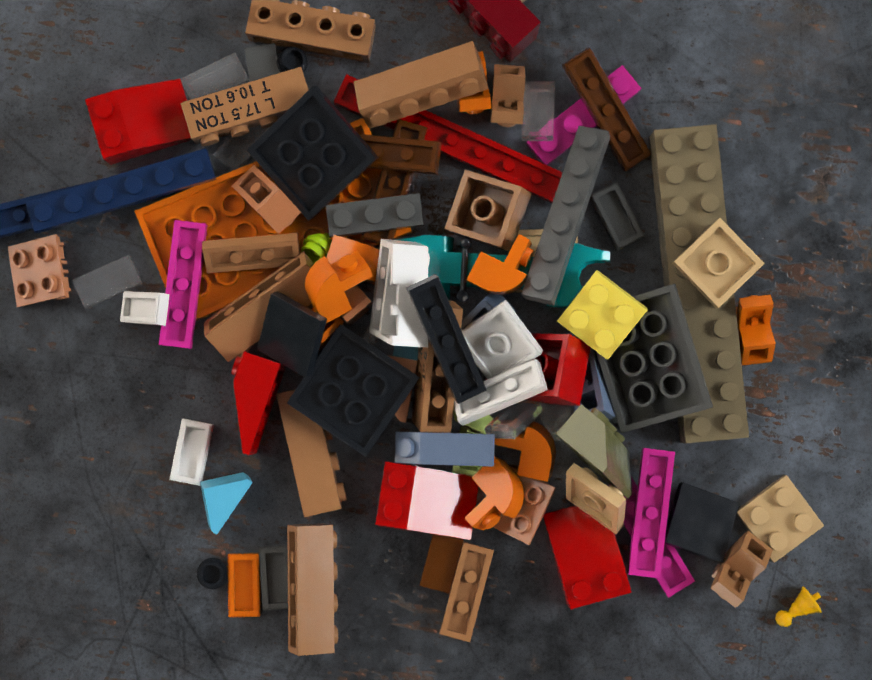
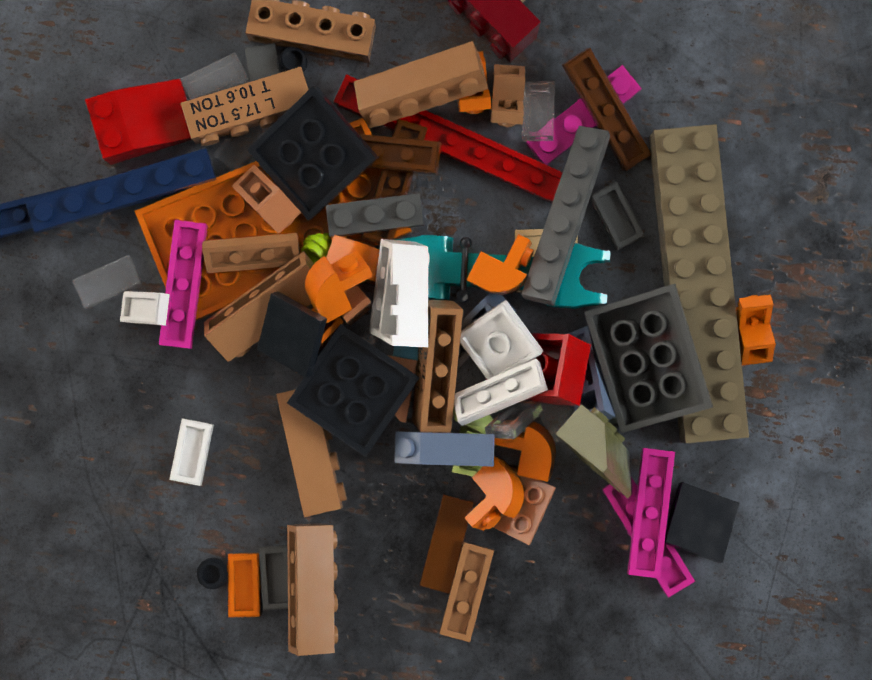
nougat hinge [8,234,72,307] -> none
medium azure slope [200,472,253,535] -> none
red slope [231,352,286,455] -> none
slope [375,461,479,540] -> none
black plate [406,274,487,404] -> none
medium nougat brick [444,170,532,252] -> none
red slope [543,505,632,609] -> none
light yellow plate [557,270,648,360] -> none
tan plate [566,463,626,534] -> none
tan plate [673,218,765,309] -> none
medium nougat brick [710,531,773,608] -> none
tan plate [737,475,824,563] -> none
yellow piece [775,586,822,627] -> none

